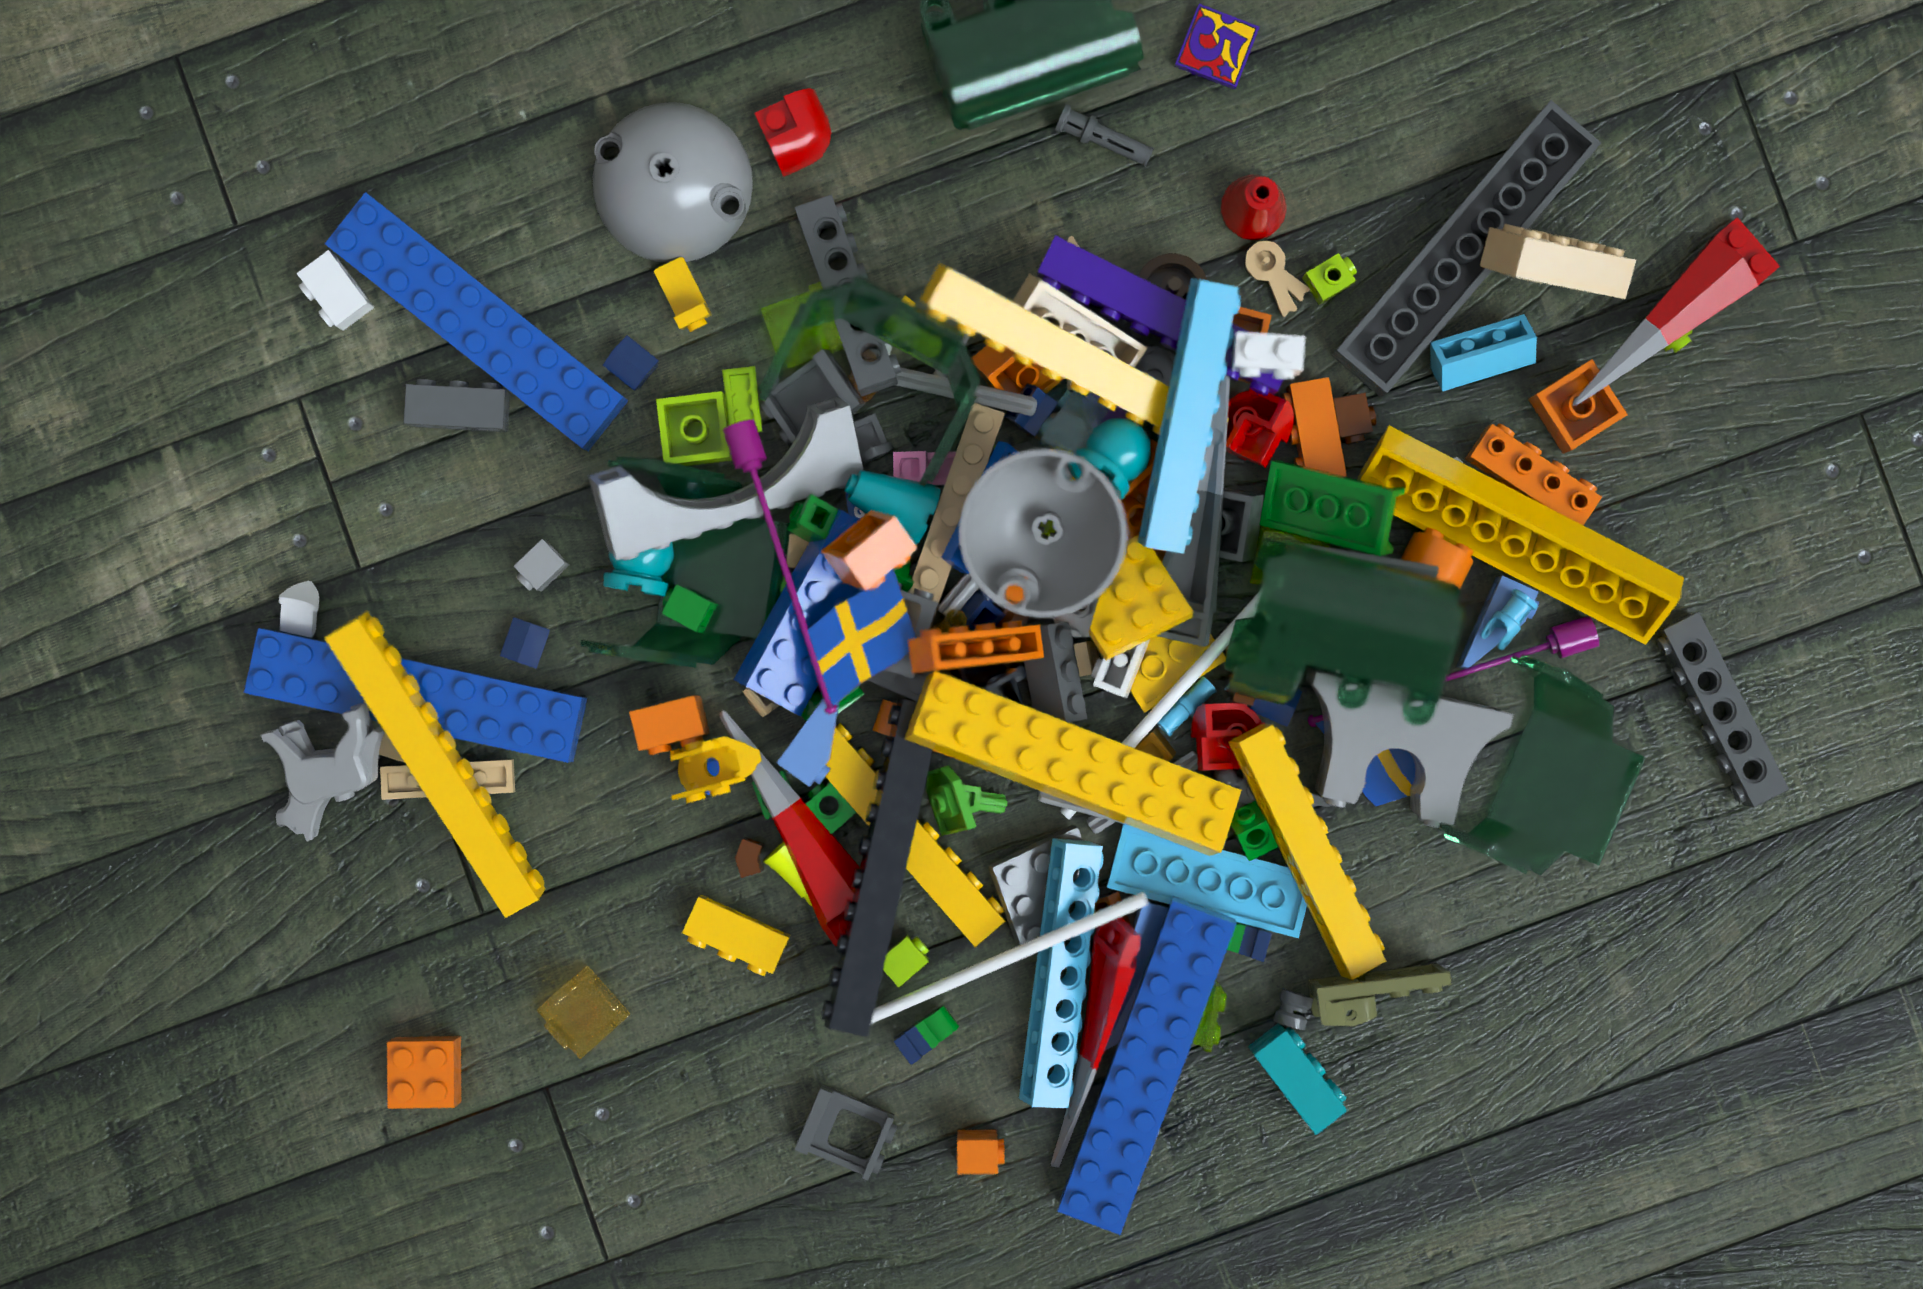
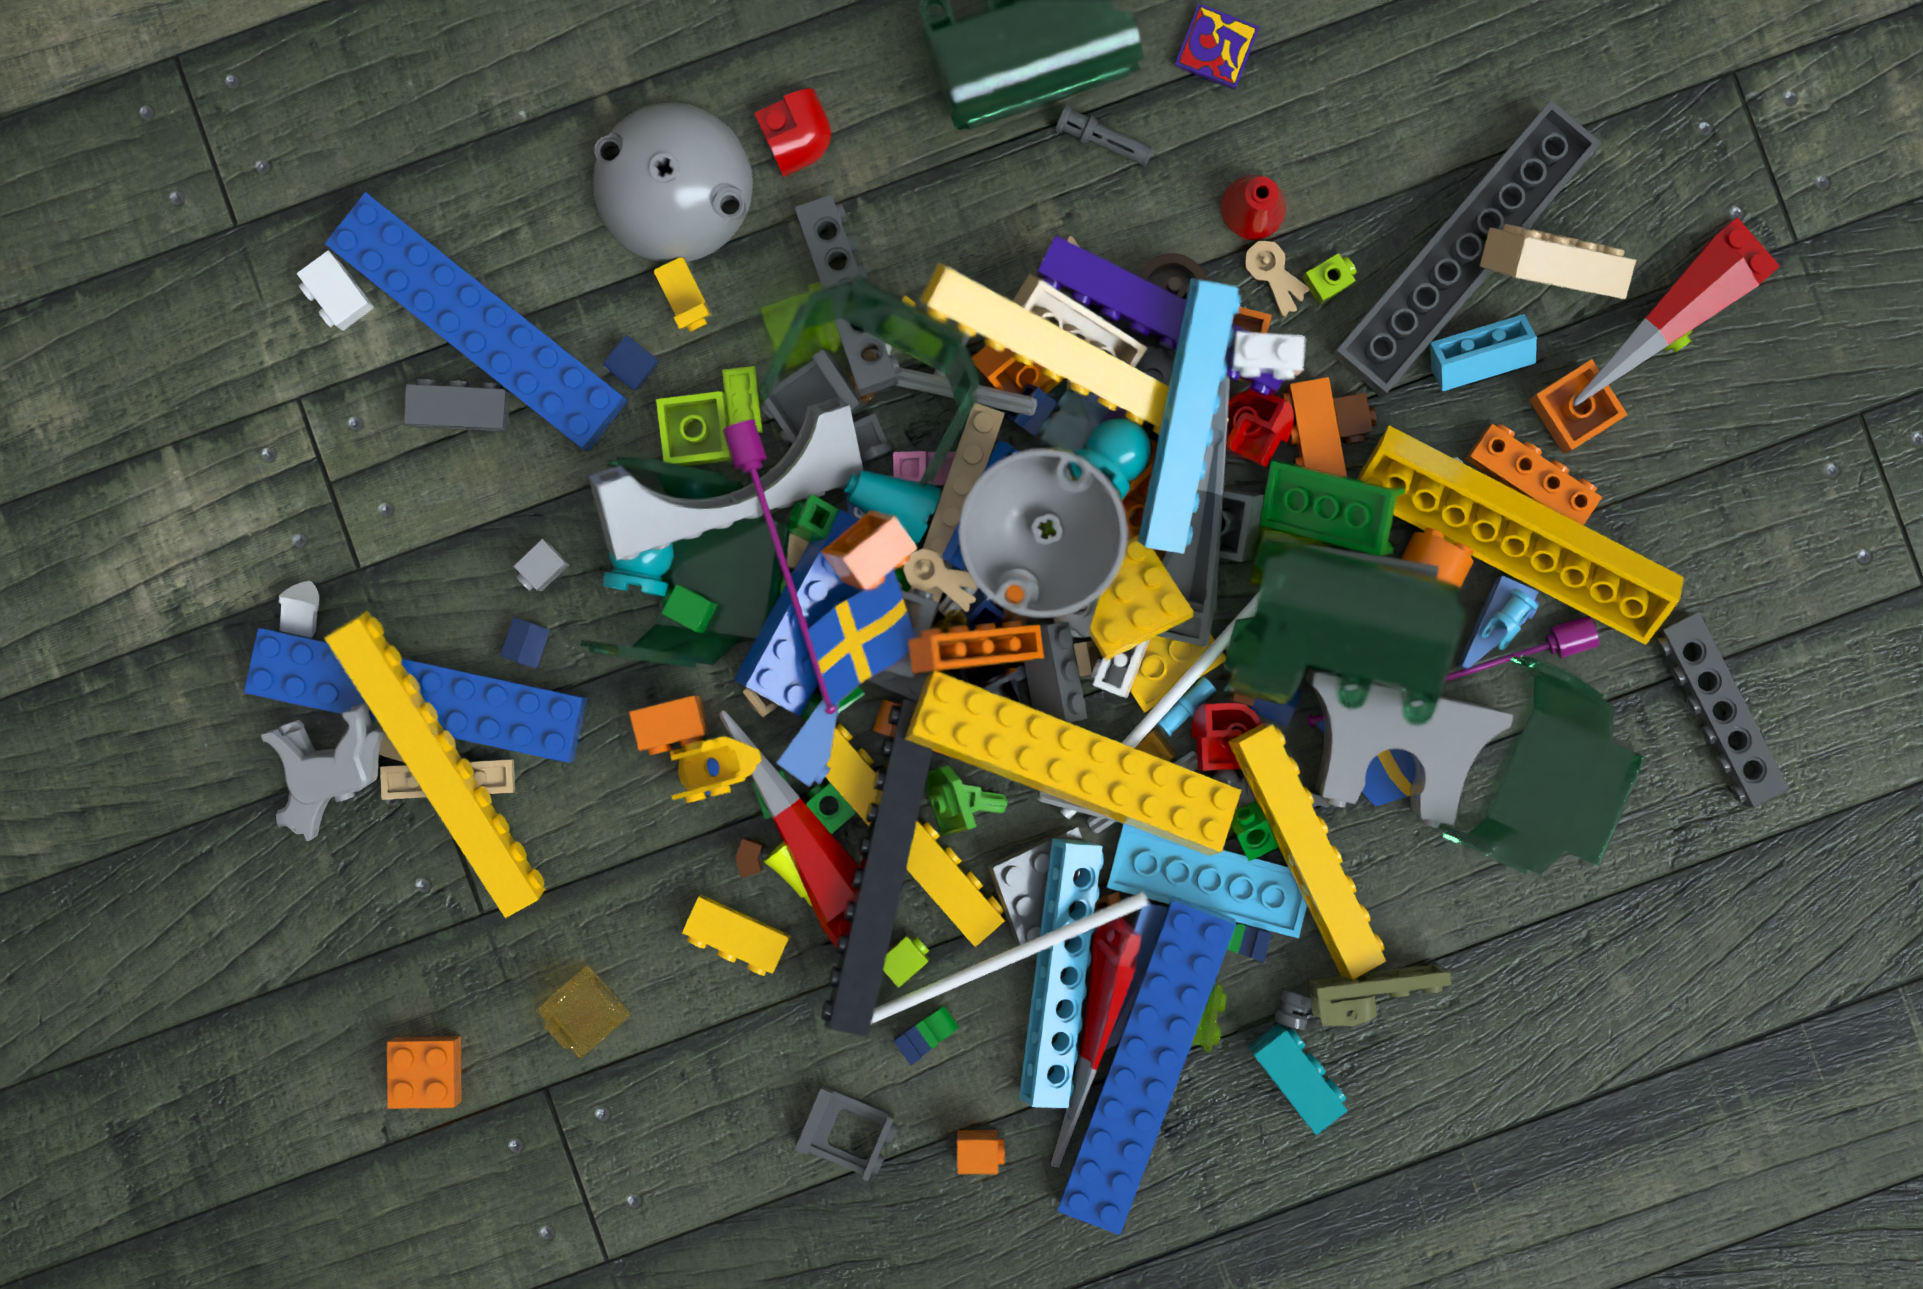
none -> tan piece [904,549,977,612]

